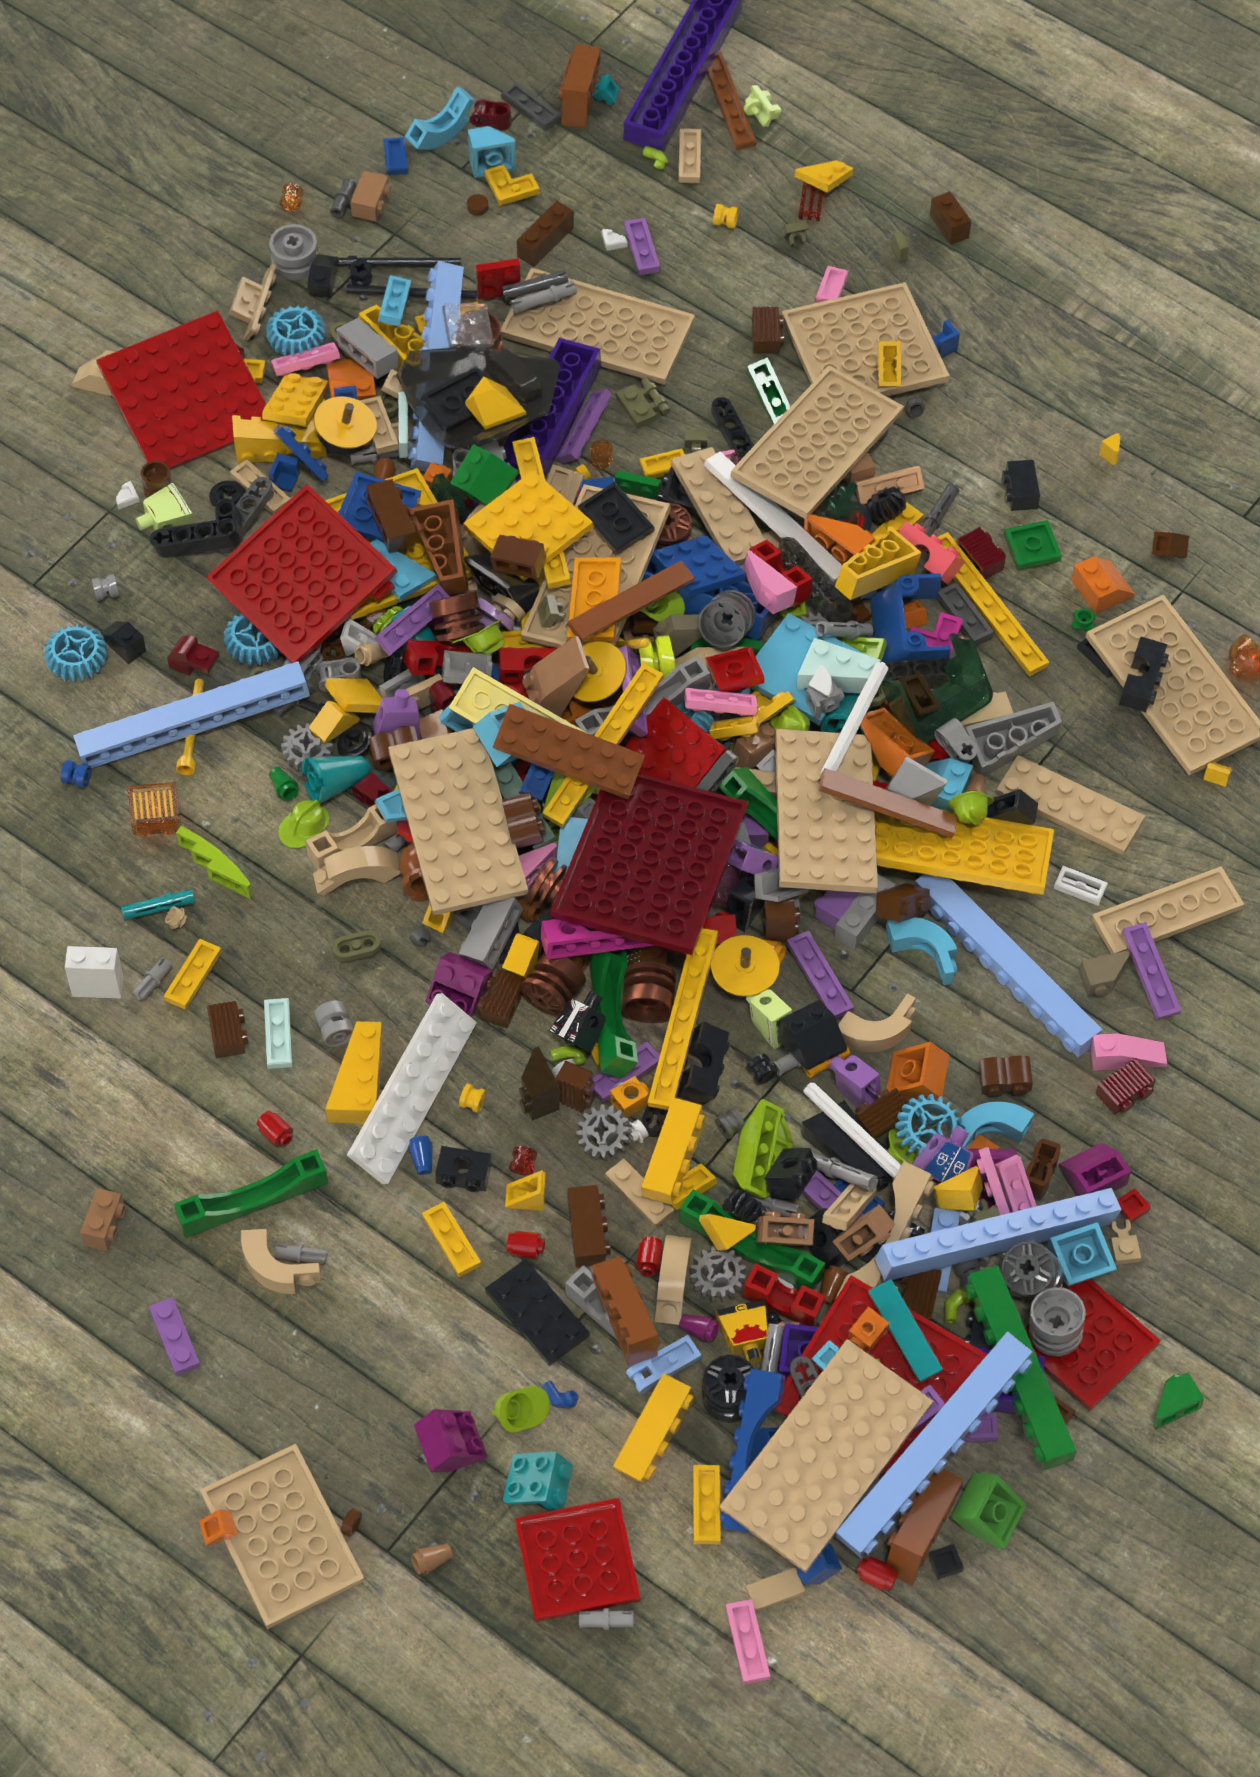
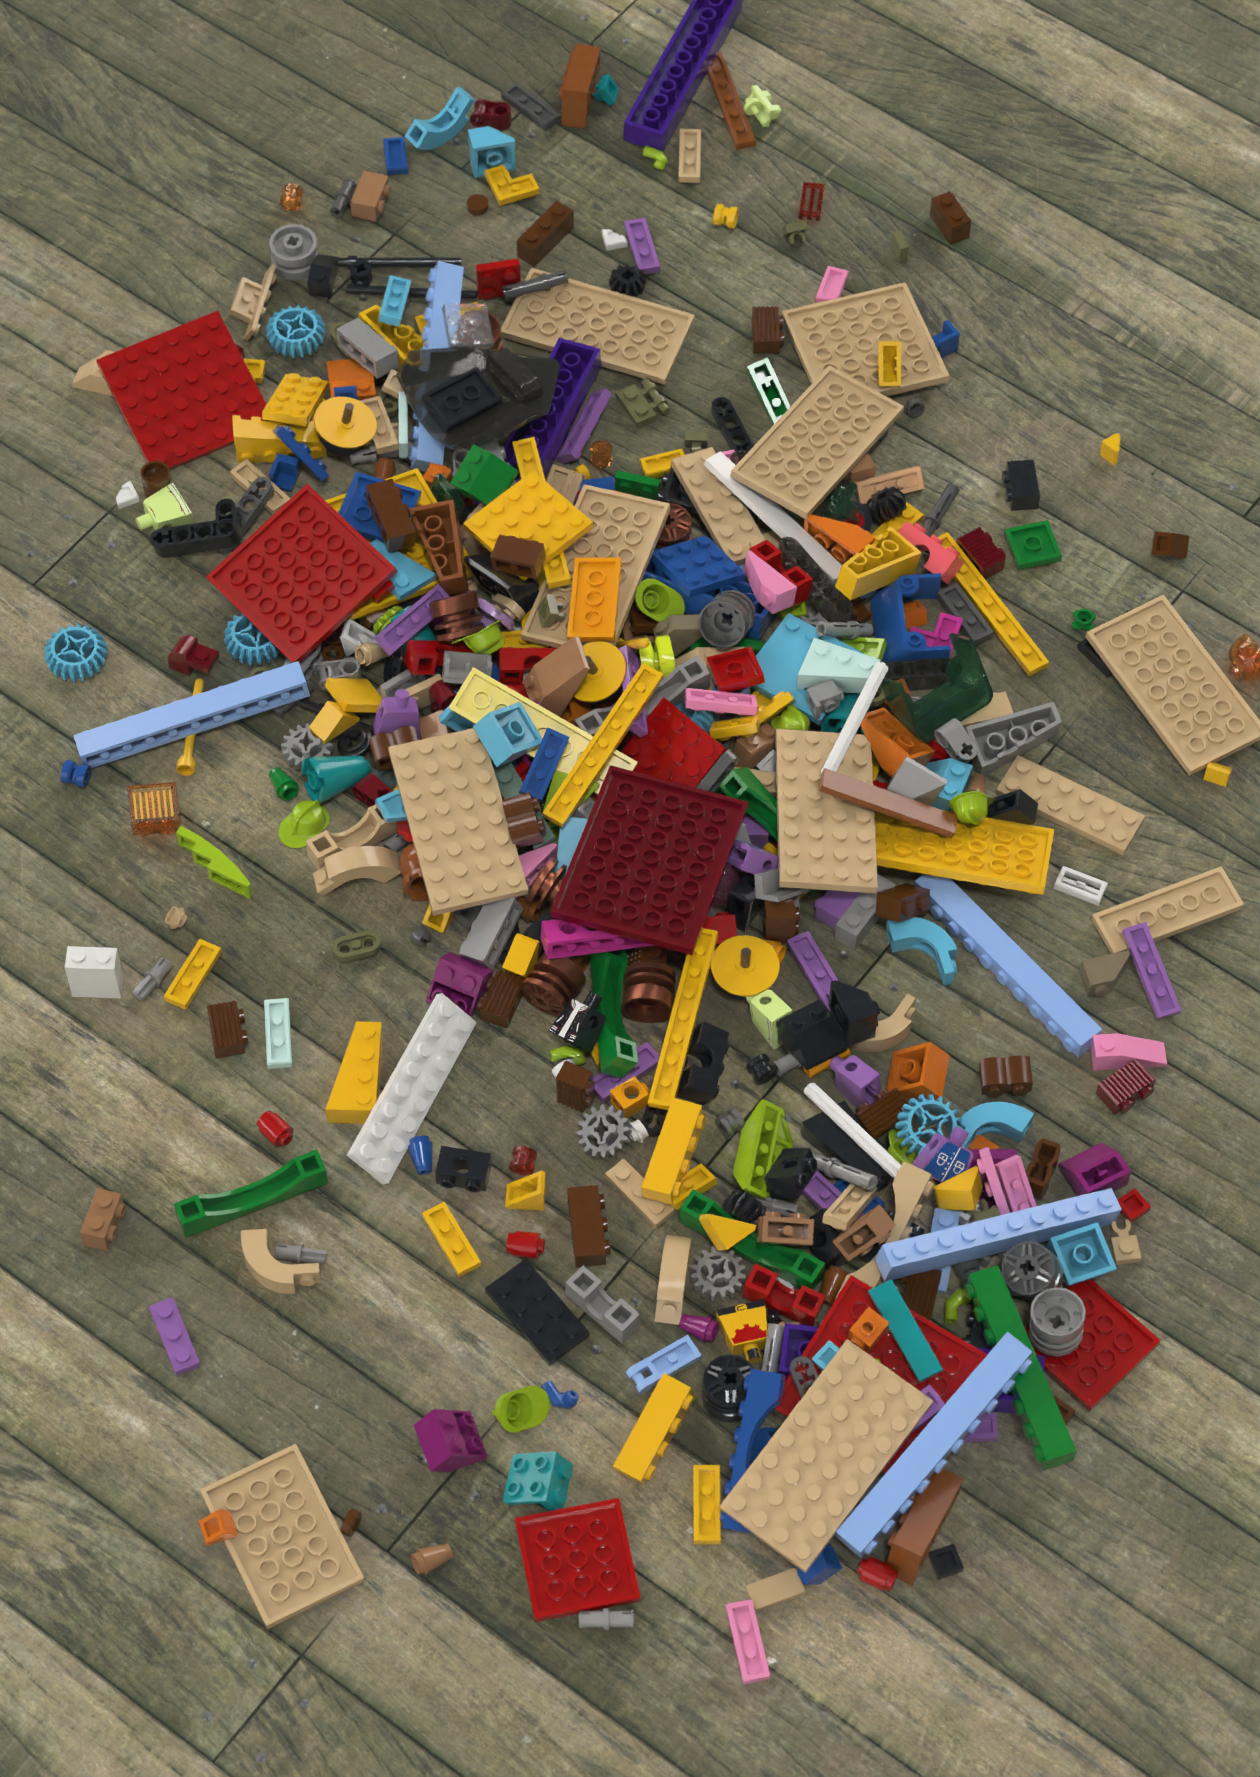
light grey wheel [91,574,119,601] -> none
black slope [99,621,146,665] -> none
teal pin [121,888,195,921] -> none
black gear [209,481,245,507] -> none
bright pink plate [271,342,340,376] -> none
light grey wheel [314,1000,354,1047] -> none
yellow wheel [459,1083,487,1113] -> none
yellow slope [465,377,526,430] -> none
dark orange plate [492,703,645,800] -> none
light grey pin [511,281,577,314] -> none
dark brown slope [519,1046,560,1121] -> none
dark orange tile [567,561,695,642] -> none
black tile [578,482,655,555] -> none
dark orange wedge [591,1256,661,1366] -> none
red brick [635,1236,664,1276] -> none
yellow wing [795,160,854,193] -> none
white tile [808,665,833,698] -> none
dark brown slope [898,672,941,717] -> none
bright green slope [951,1473,1027,1549] -> none
orange slope [1071,556,1135,614] -> none
black arch [1119,636,1169,713] -> none
green slope [1153,1372,1204,1430] -> none
none -> black gear [609,263,646,298]
none -> black slope [828,980,880,1046]

